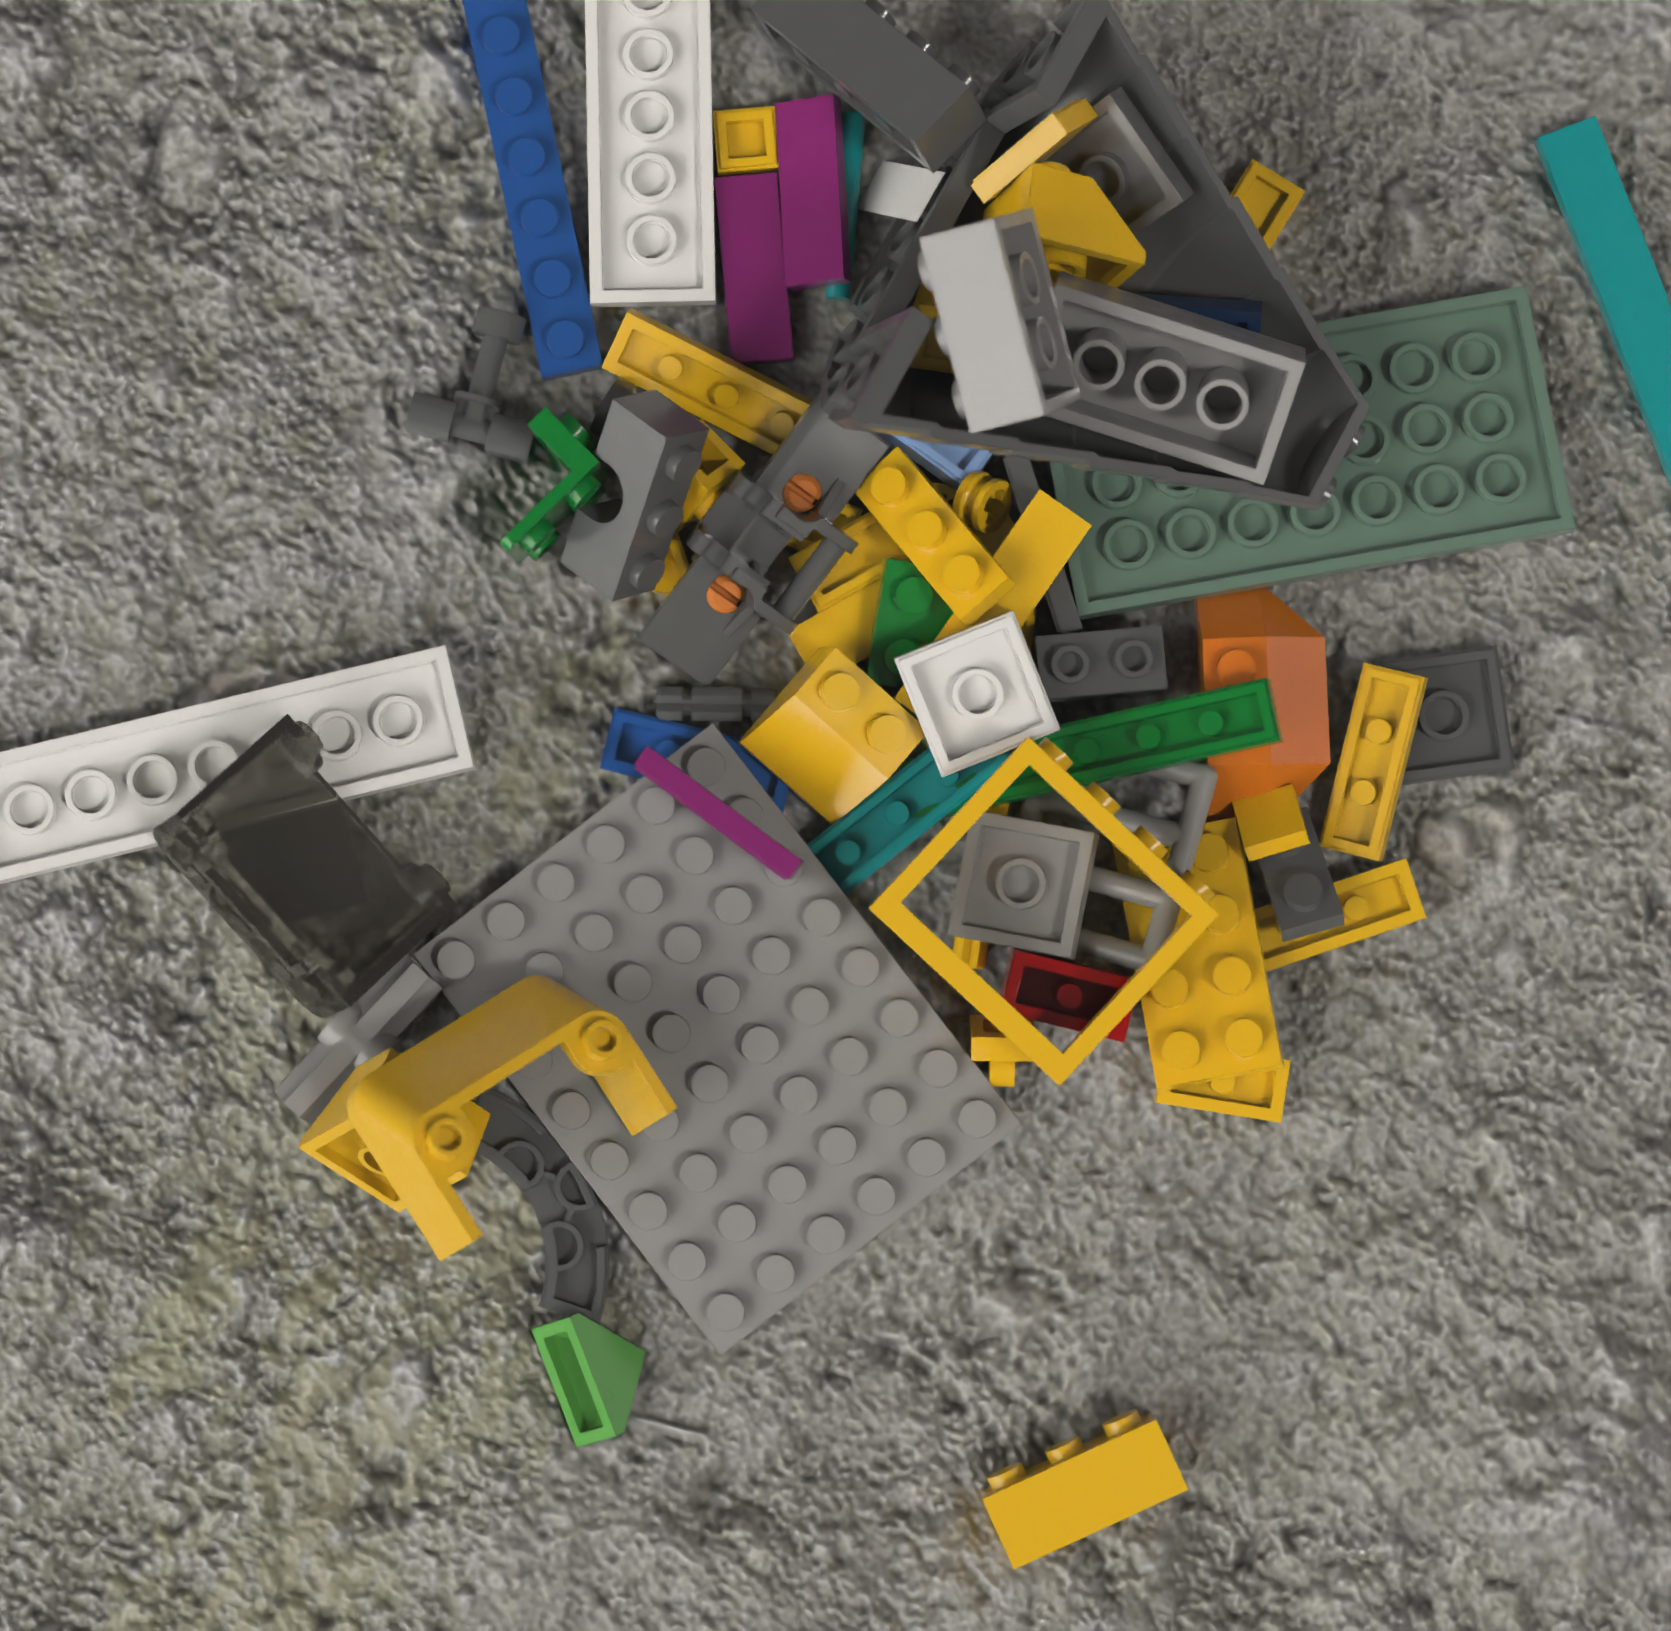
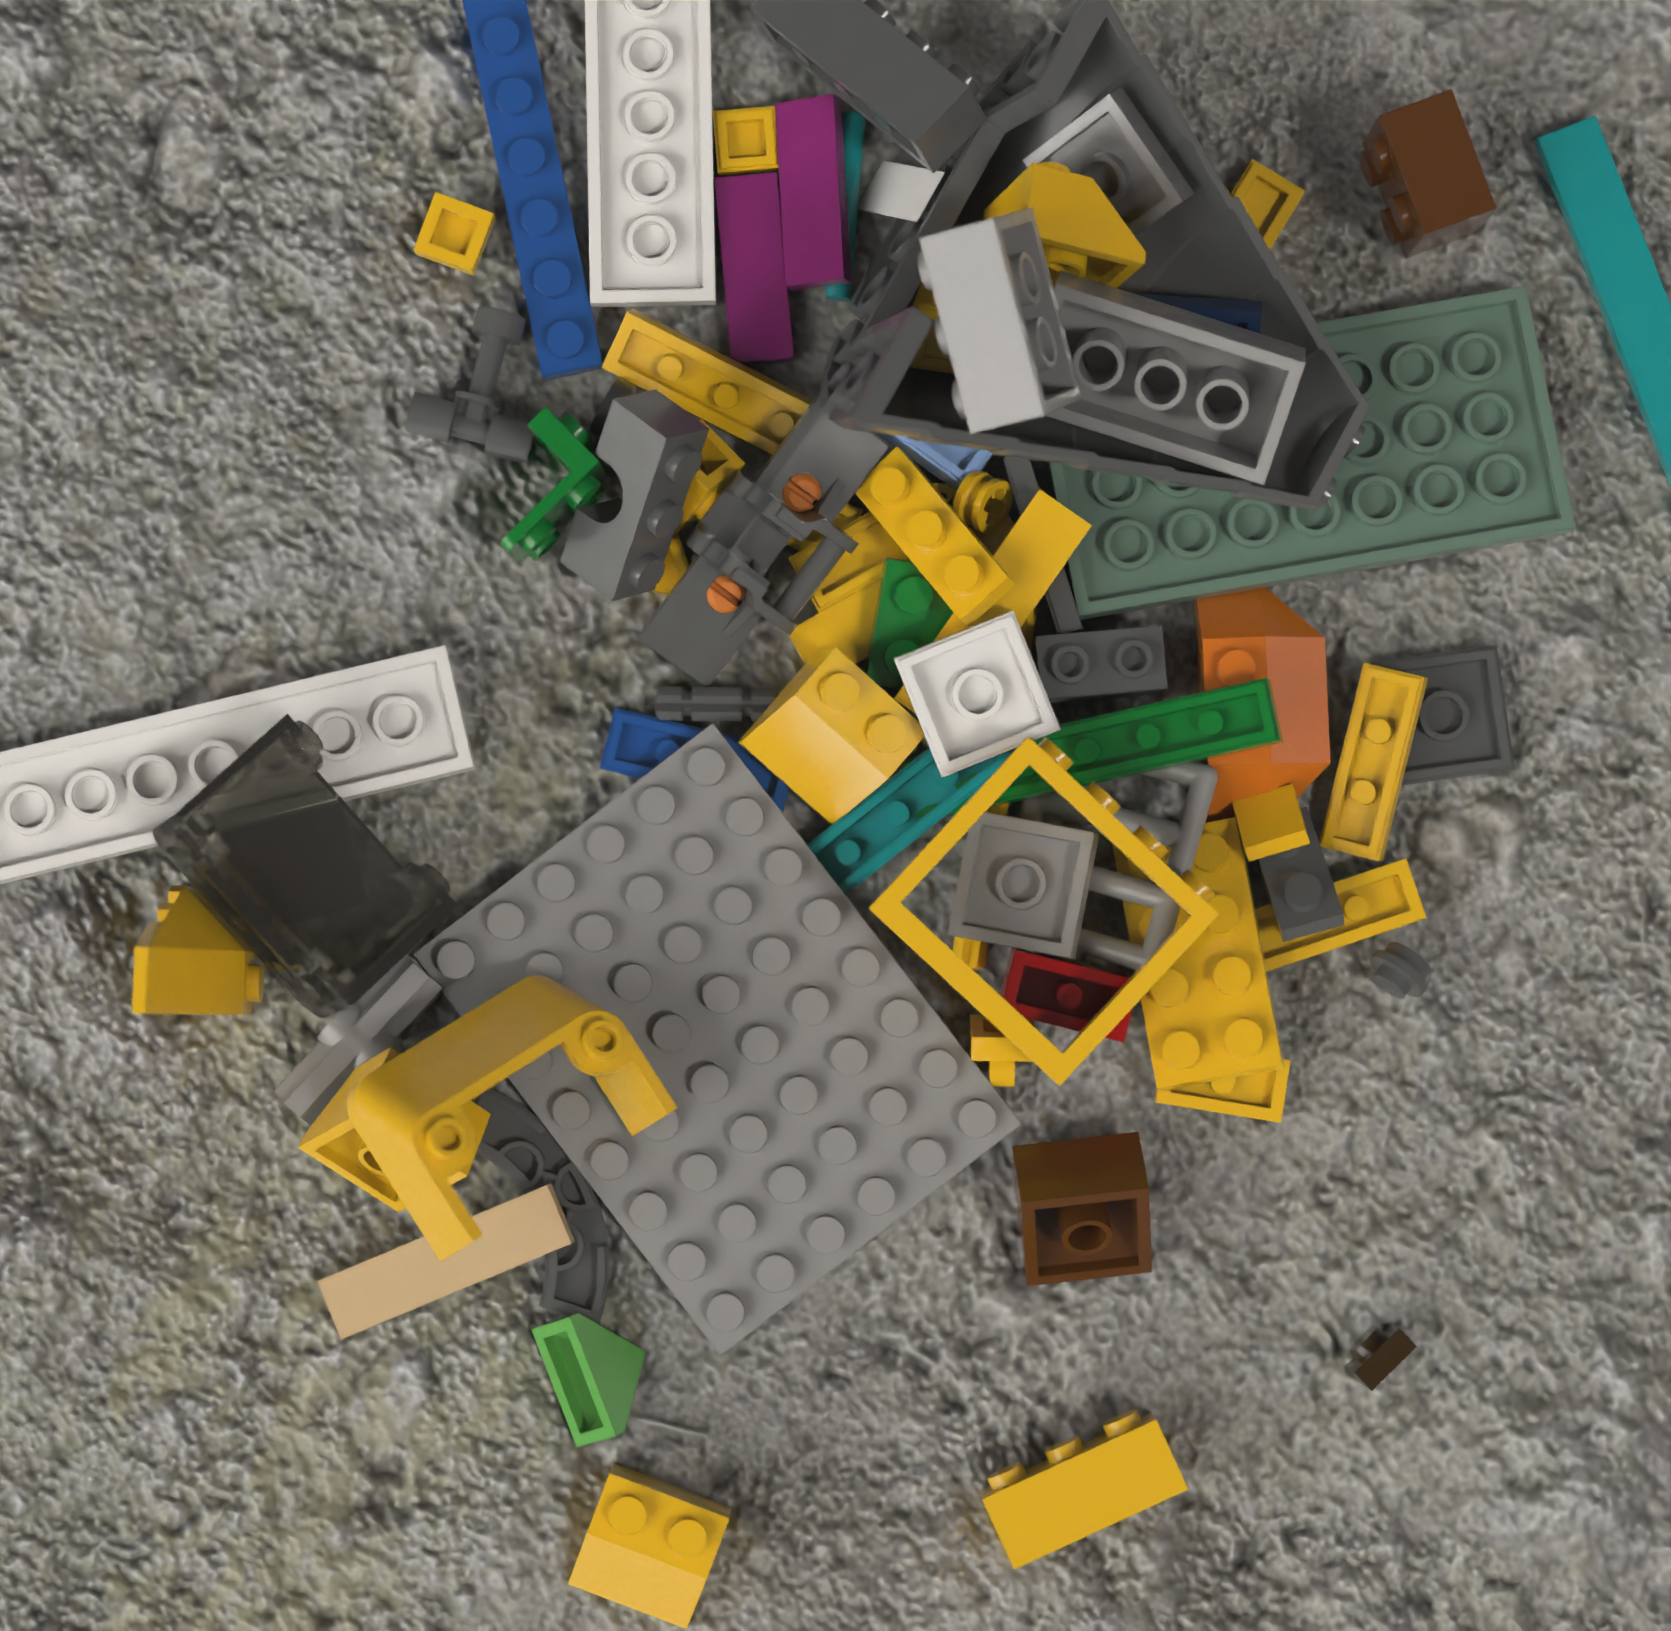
magenta tile [634,746,805,880] -> none
yellow tile [971,98,1098,204] -> none
none -> yellow wedge [132,885,264,1015]
none -> tan tile [317,1183,575,1340]
none -> yellow plate [413,192,496,276]
none -> yellow slope [568,1463,731,1629]
none -> reddish brown slope [1012,1132,1152,1286]
none -> dark brown plate [1345,1323,1417,1391]
none -> reddish brown brick [1358,89,1497,259]
none -> dark grey plate [1370,942,1431,999]

